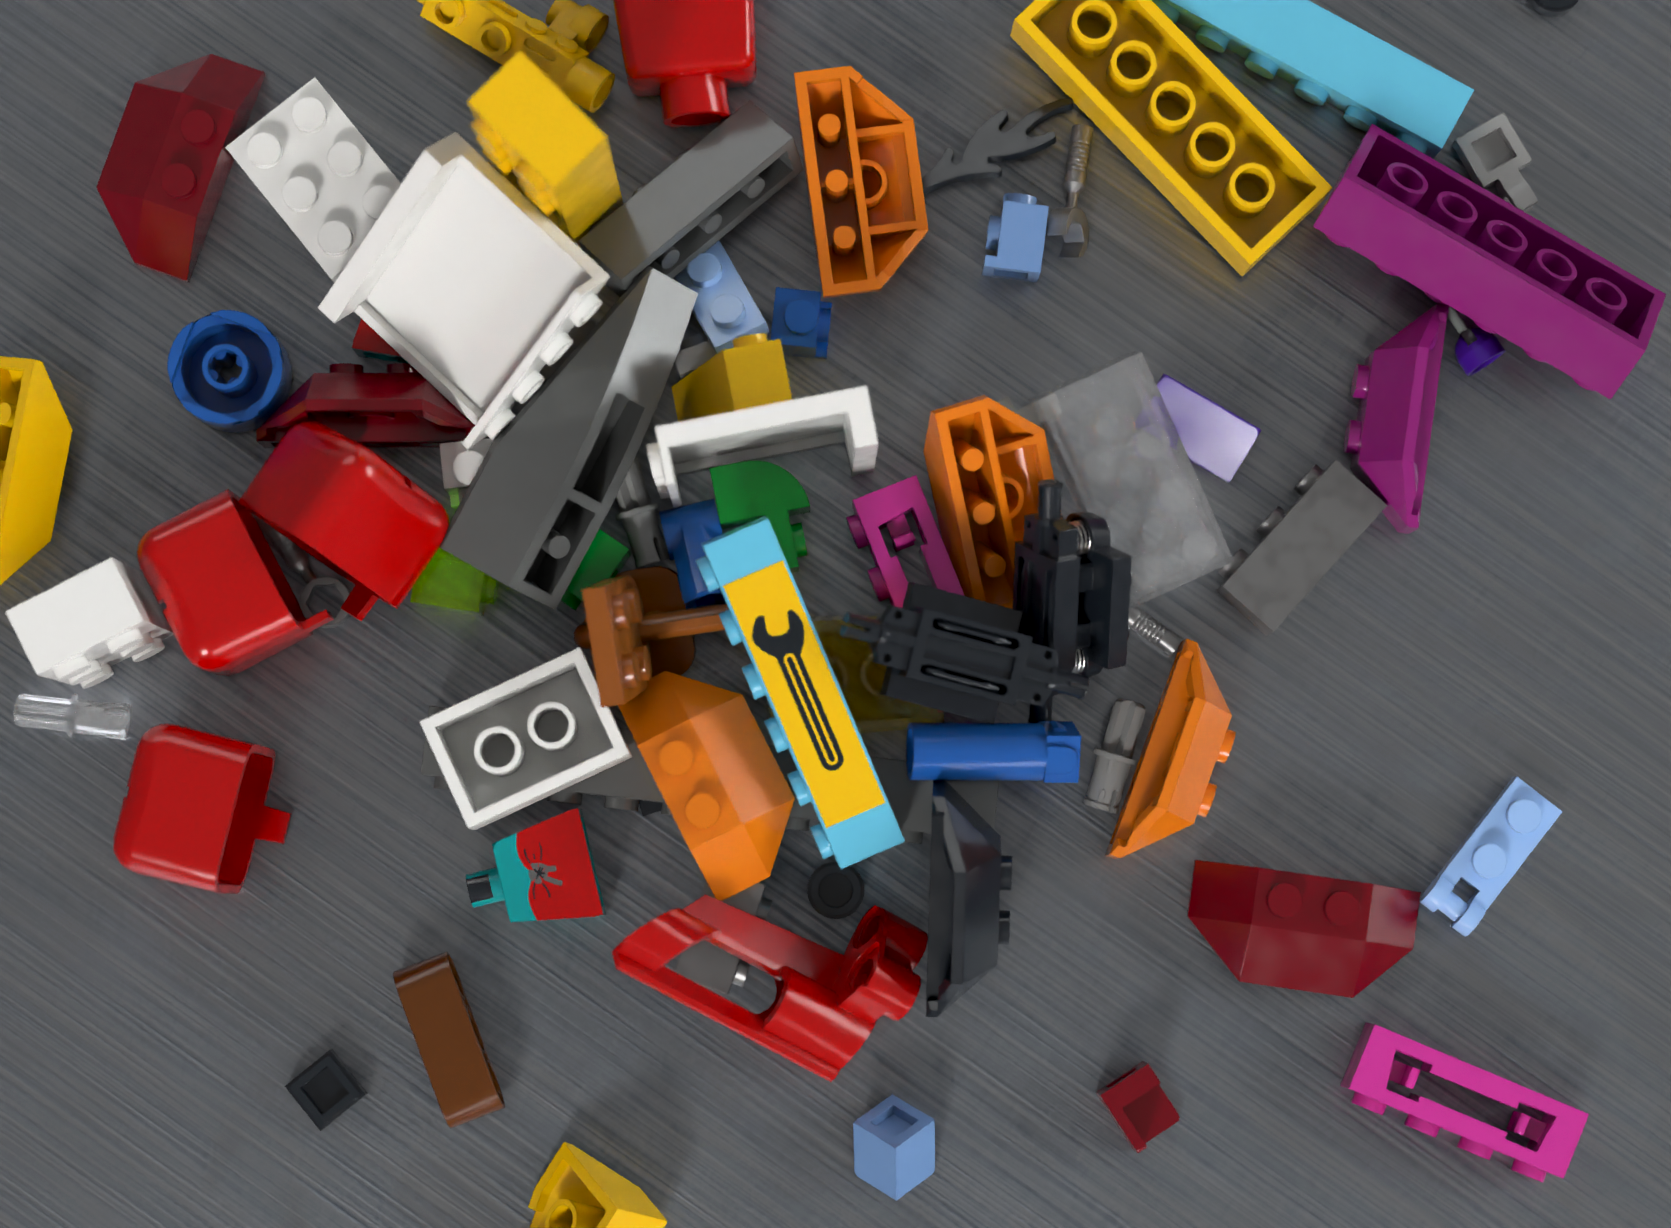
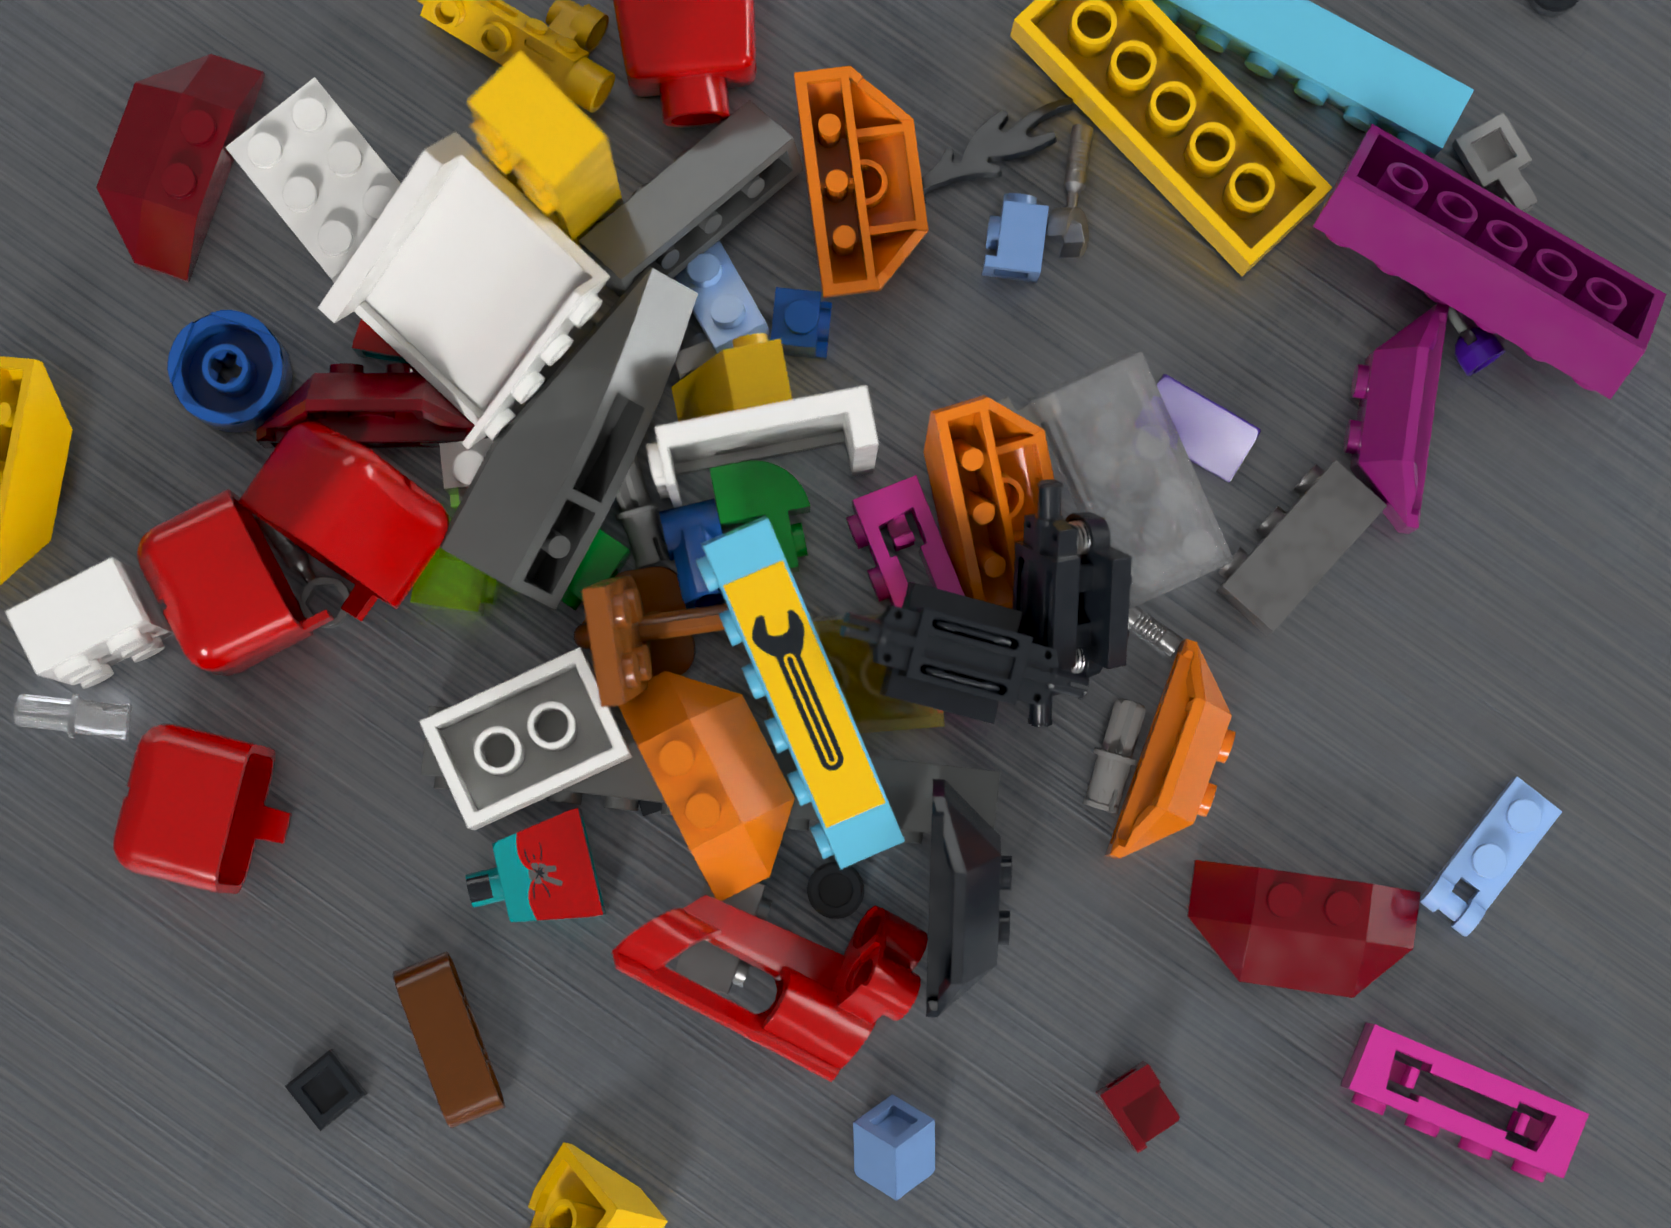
blue piece [906,721,1081,783] -> none

